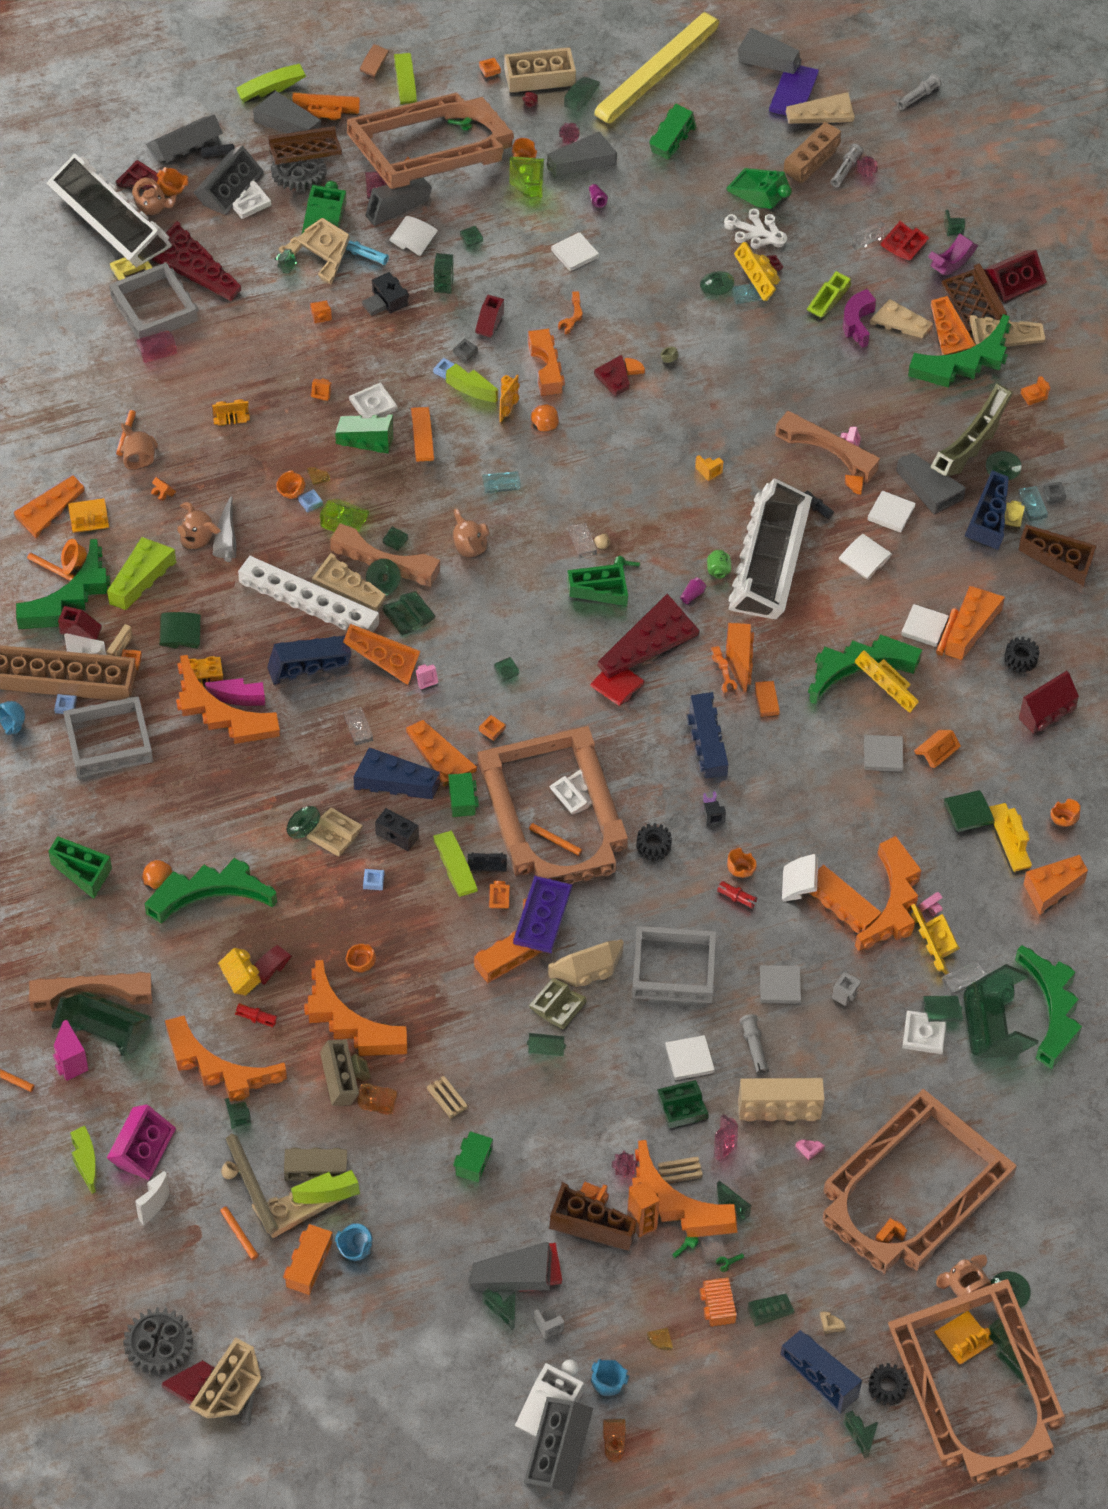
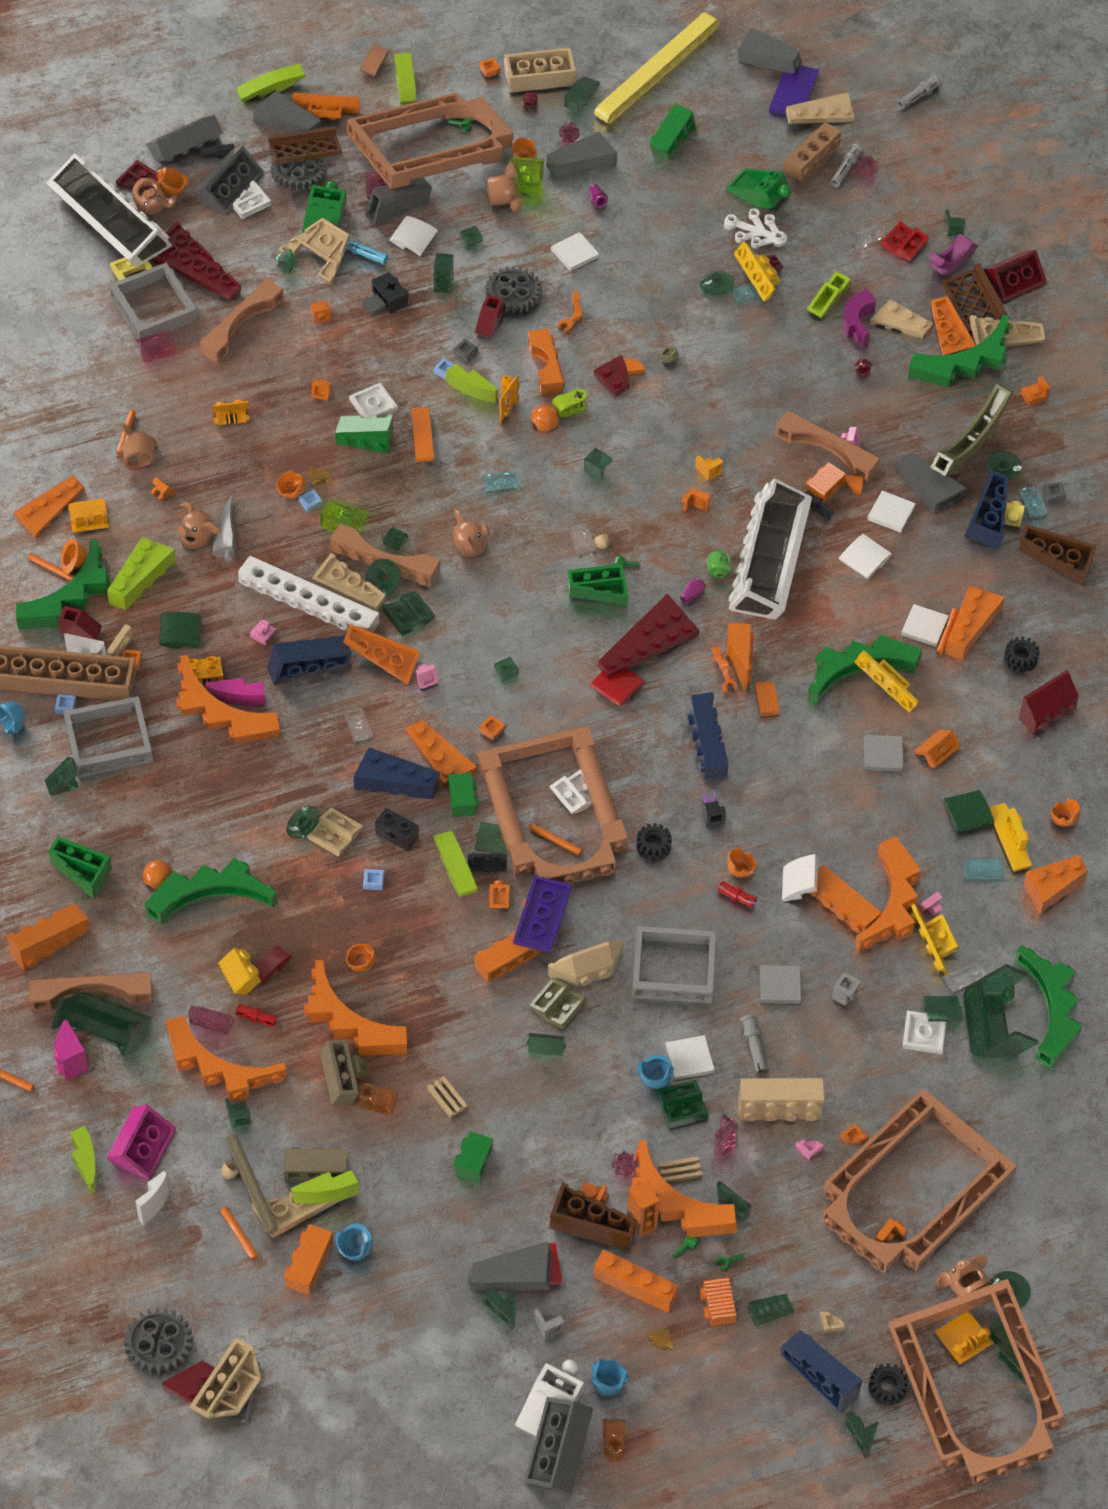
none -> orange wedge [6,903,90,972]
none -> clear green slope [45,757,79,796]
none -> clear pink bracket [188,1005,234,1035]
none -> nougat arch [200,279,284,364]
none -> bright pink tile [250,620,276,645]
none -> clear green piece [475,822,508,855]
none -> dark grey gear [485,266,542,314]
none -> nougat piece [487,163,522,213]
none -> lime piece [552,388,587,418]
none -> clear green panel [584,448,612,480]
none -> orange brick [593,1249,679,1313]
none -> dark azure cap [637,1054,674,1089]
none -> orange bracket [681,487,711,511]
none -> orange brick [806,462,846,503]
none -> orange tile [839,1123,869,1144]
none -> dark red plate [855,359,872,375]
none -> clear light blue plate [963,858,1004,879]

